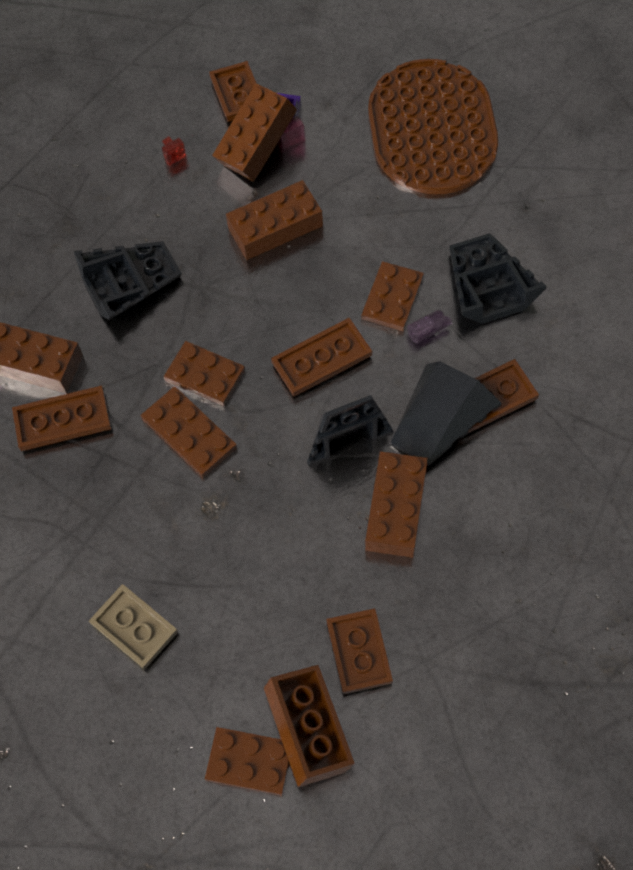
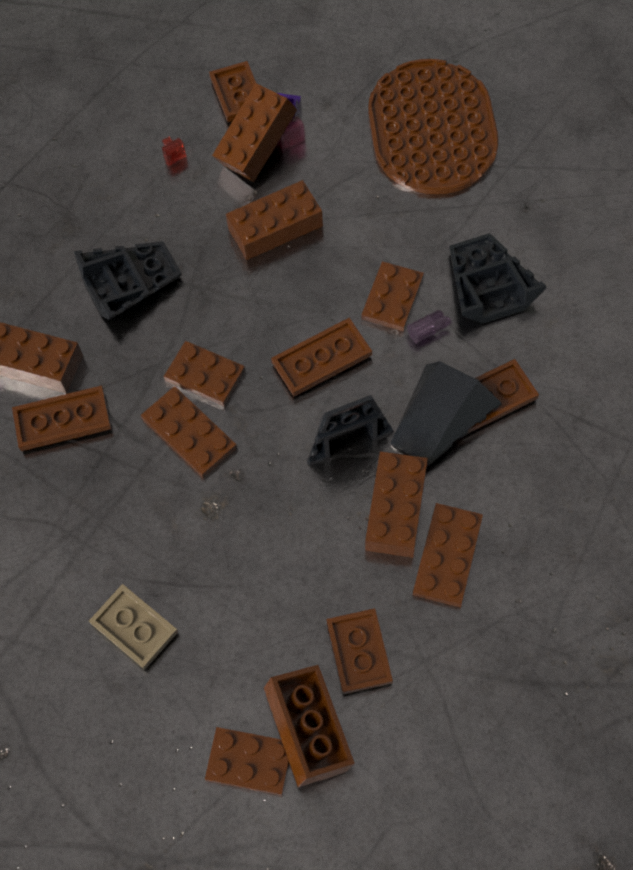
none -> reddish brown plate [413,503,483,608]

